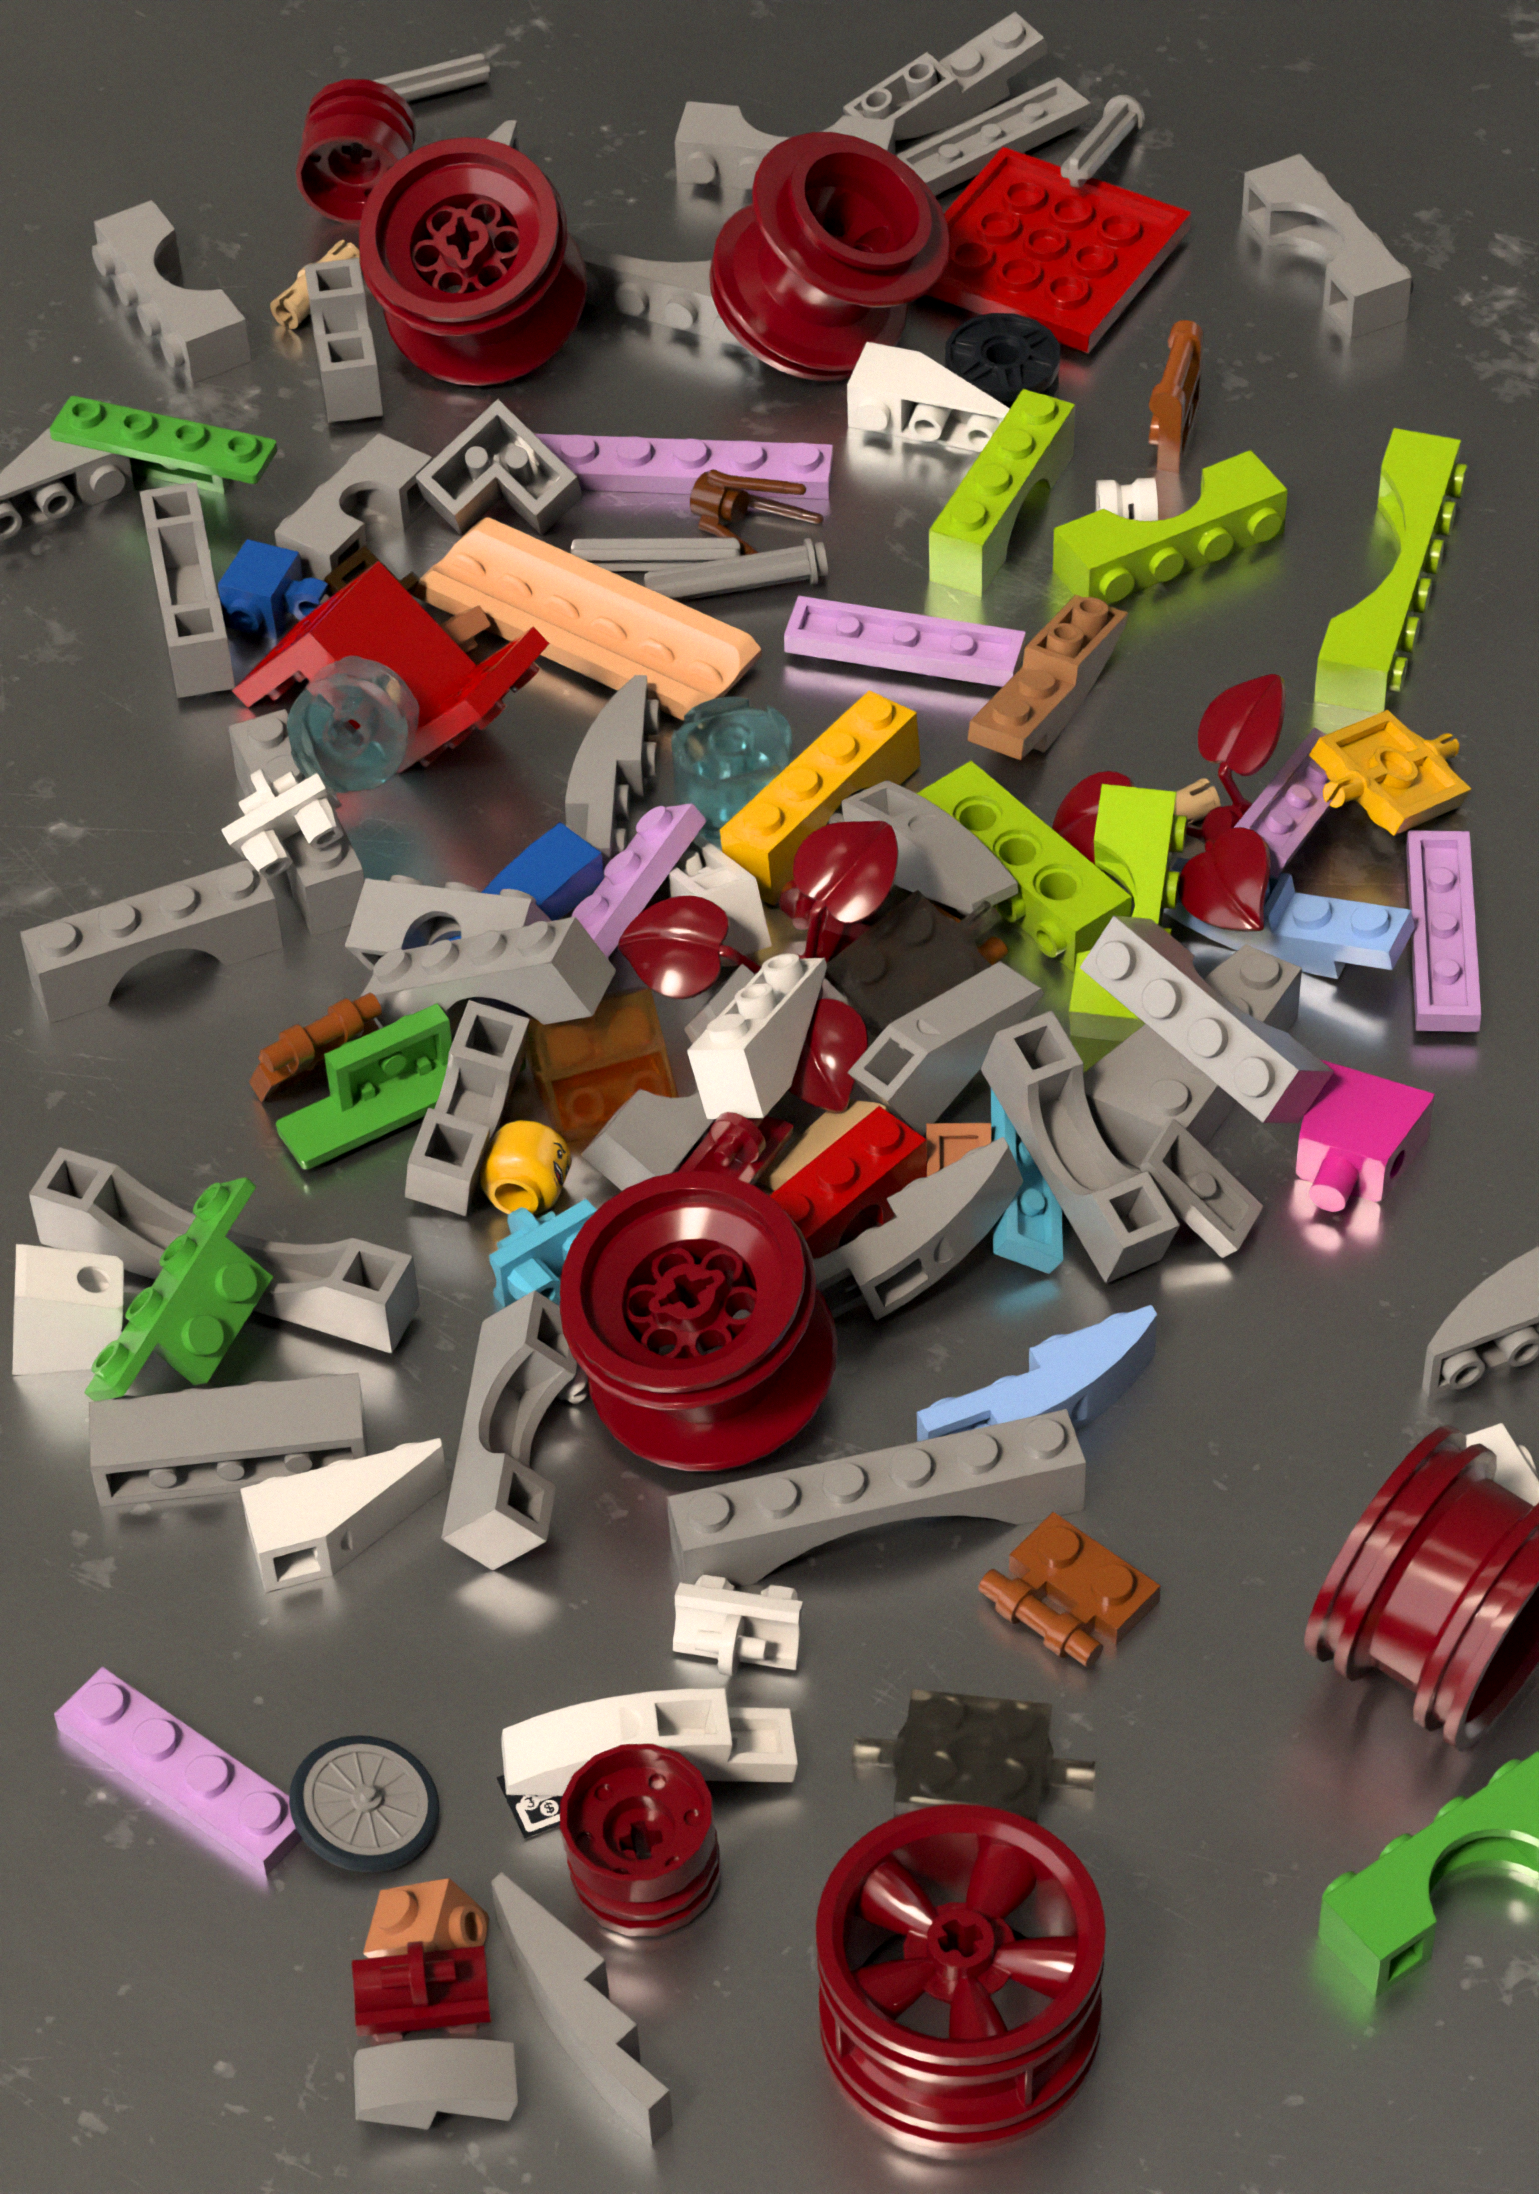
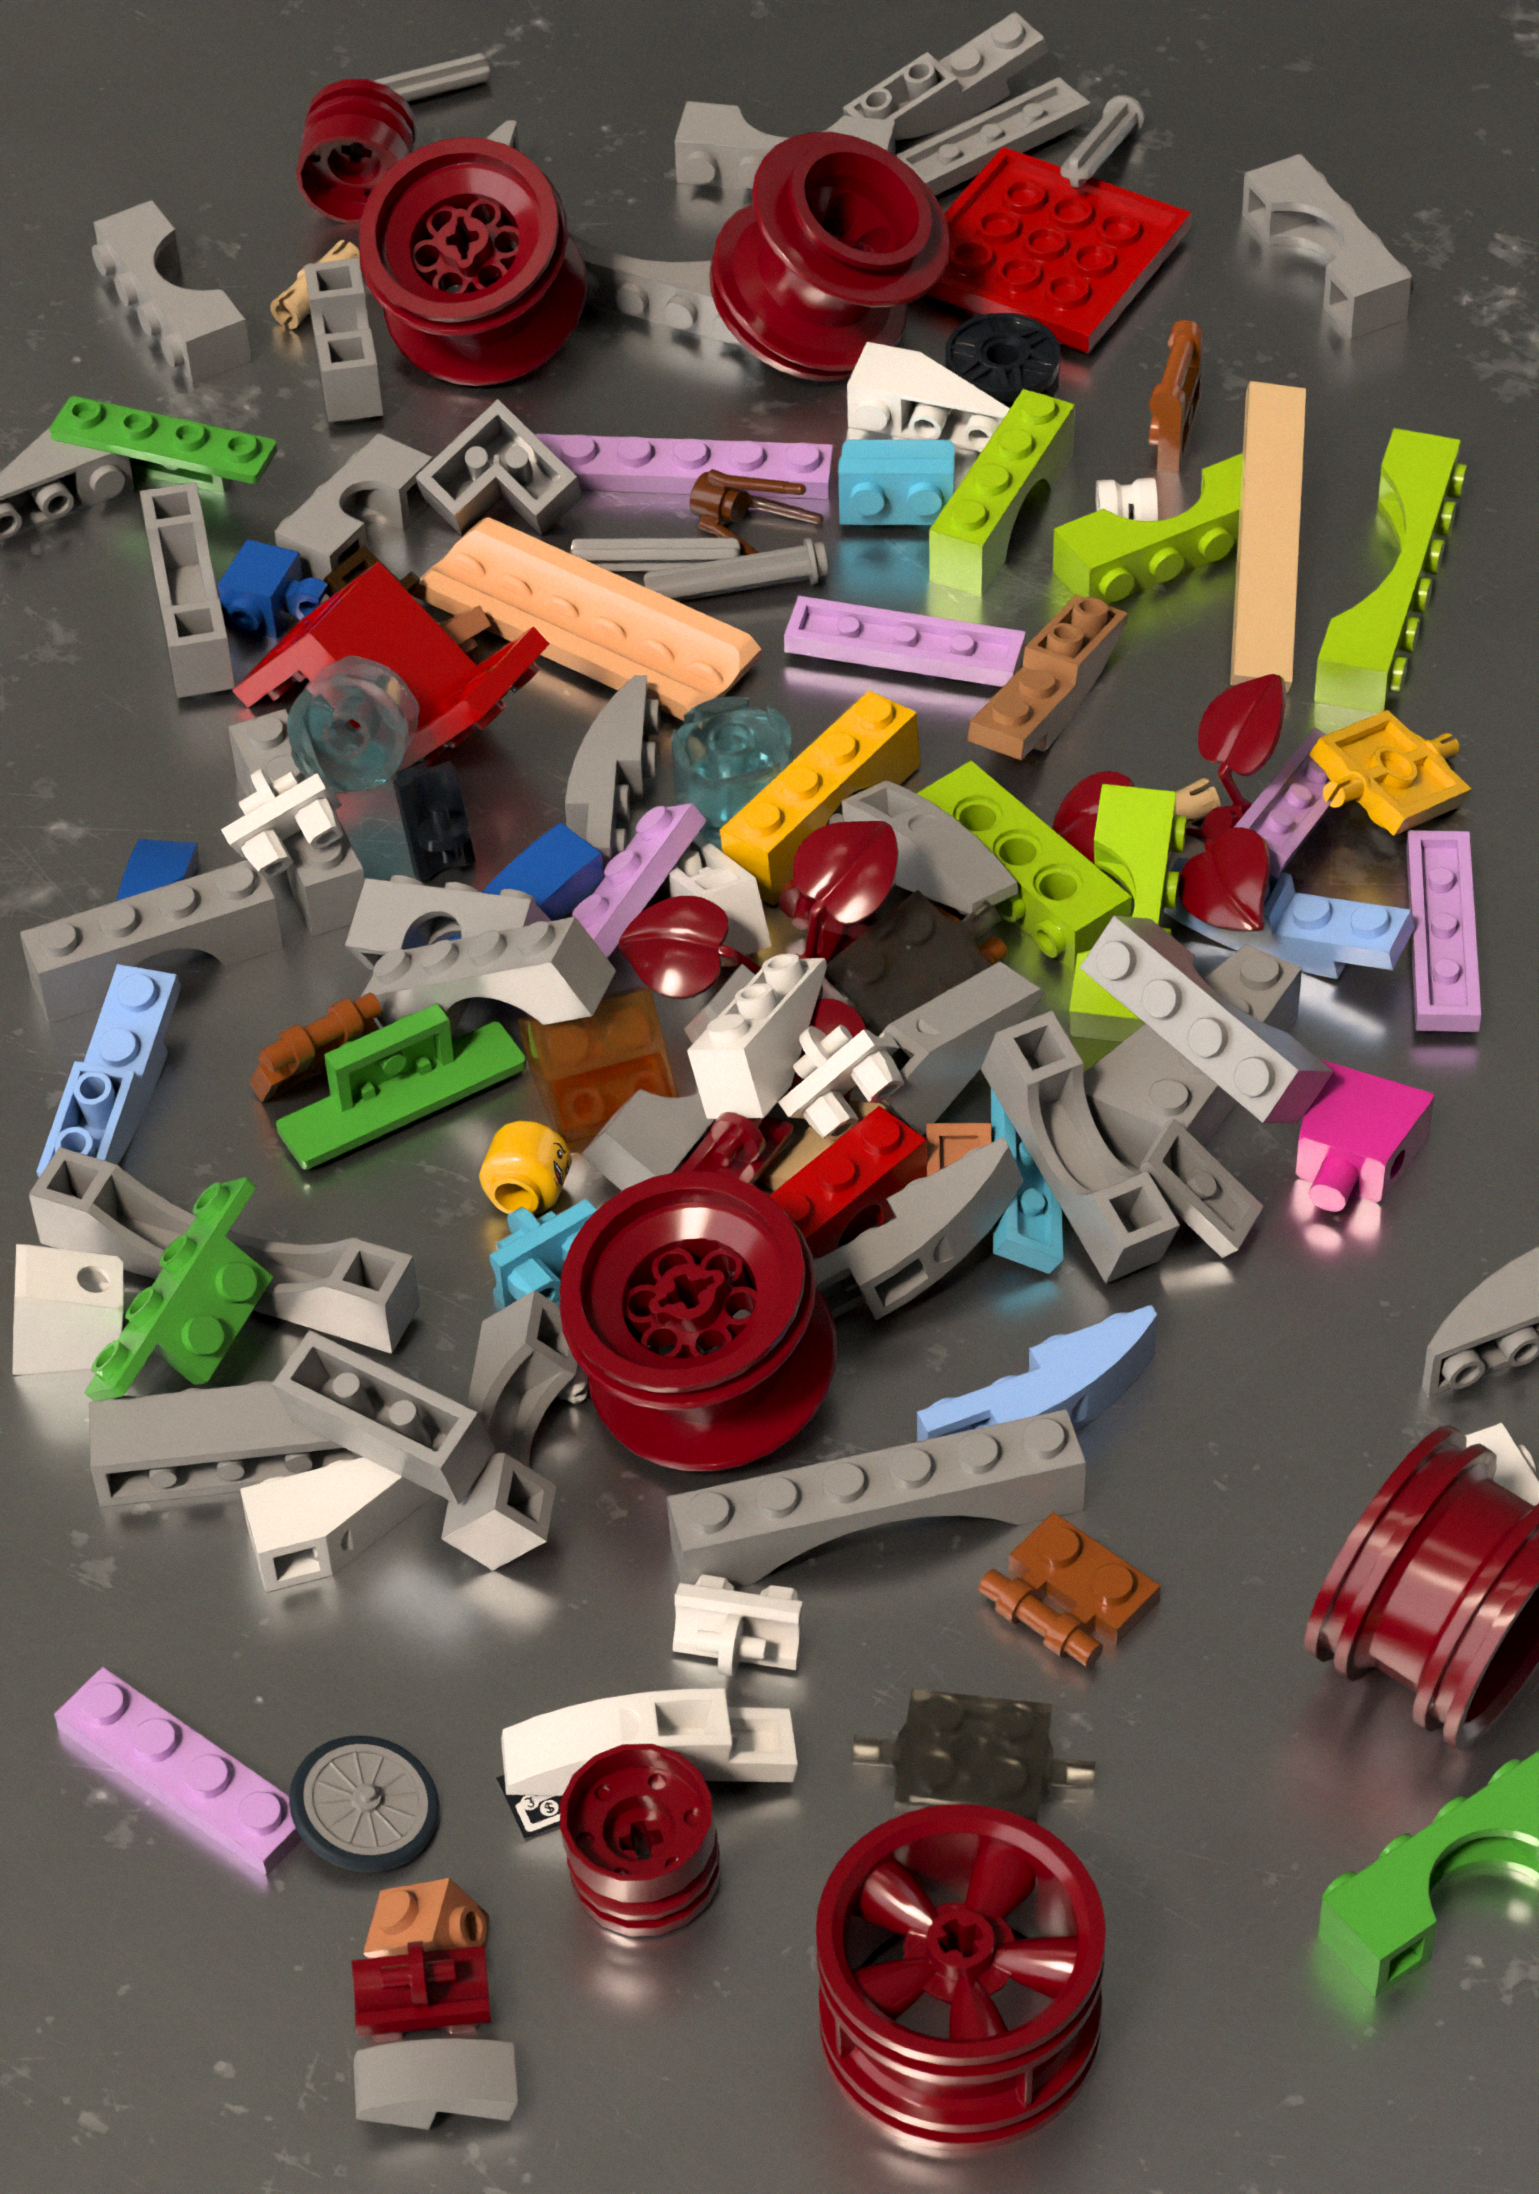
light grey arch [405,1000,530,1216] -> none
light grey slope [491,1872,673,2146] -> none
none -> light blue slope [36,964,181,1177]
none -> blue slope [116,839,199,901]
none -> light grey brick [272,1330,496,1505]
none -> black hips [392,761,476,882]
none -> white hips [778,1025,904,1140]
none -> medium azure bracket [838,440,955,526]
none -> tan tile [1230,381,1306,693]

